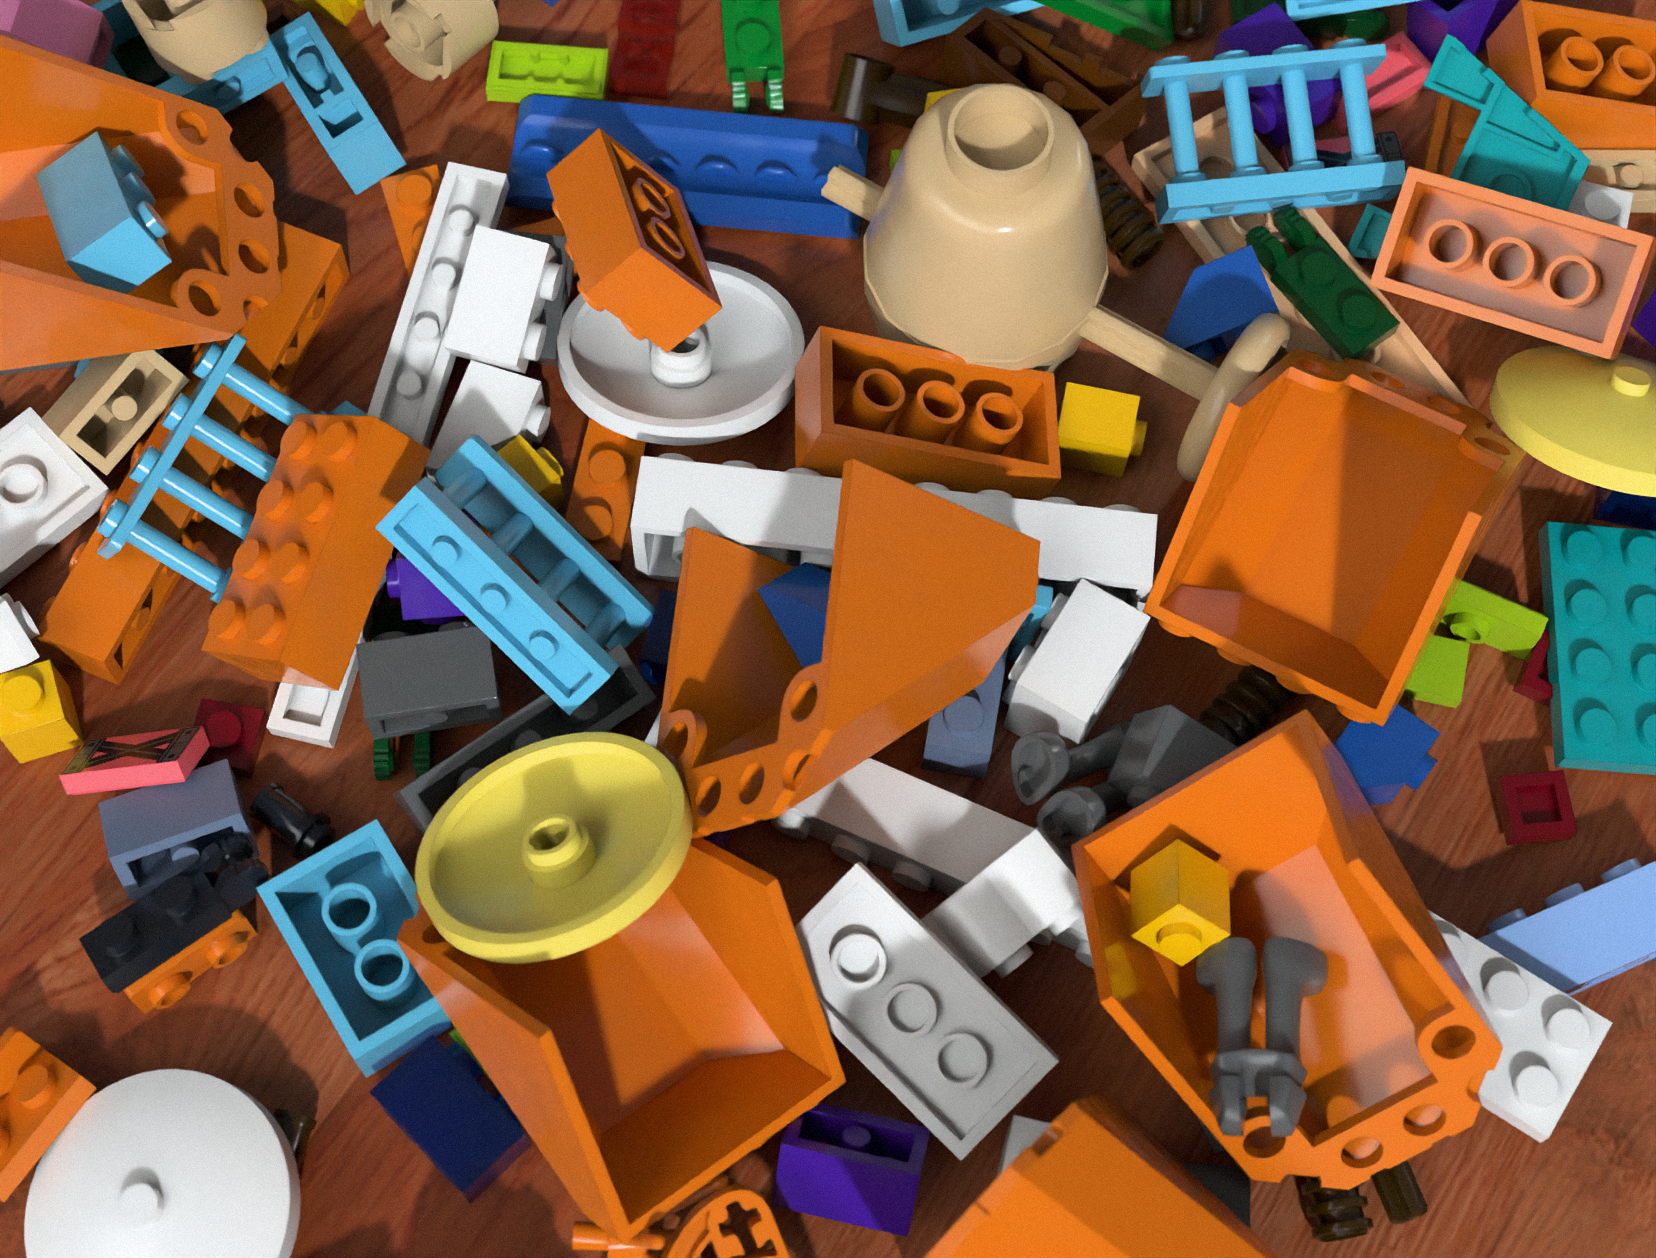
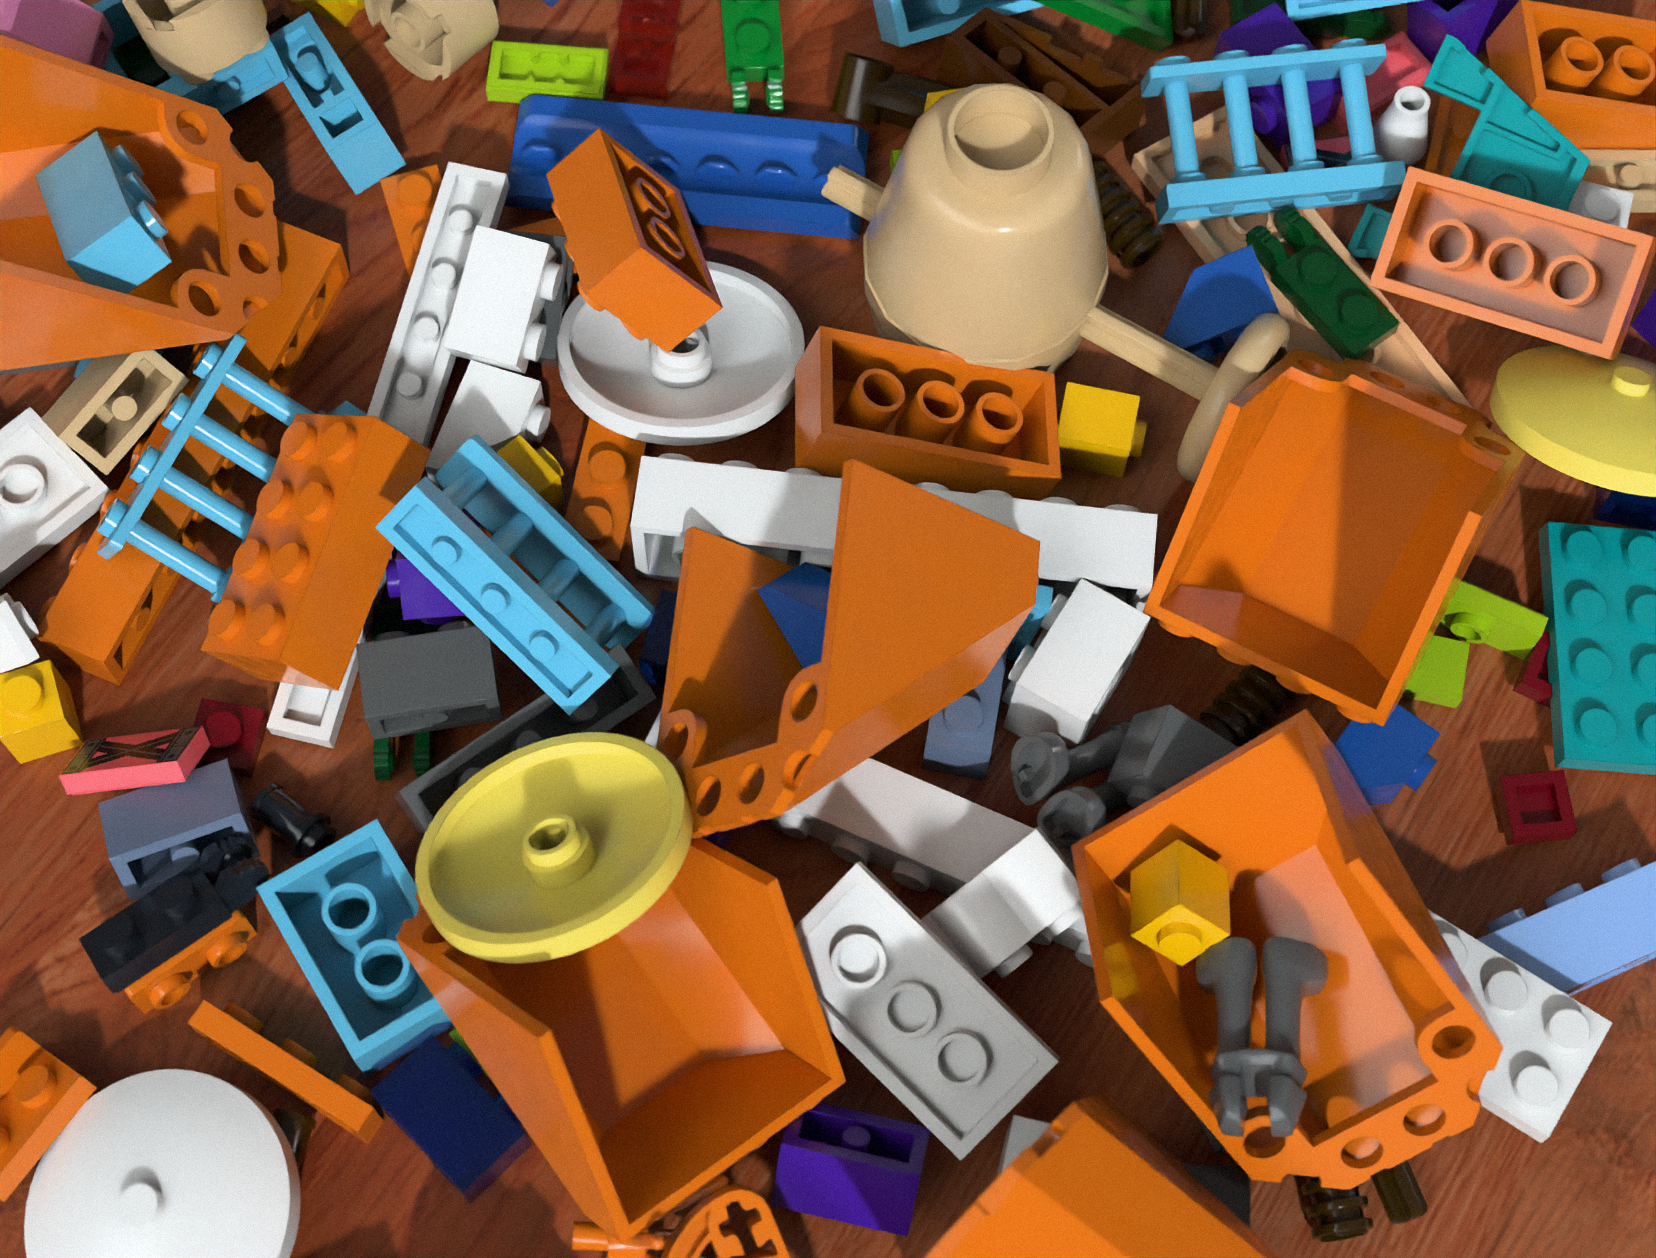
none -> orange plate [188,1000,384,1144]
none -> white cone [1372,86,1430,168]

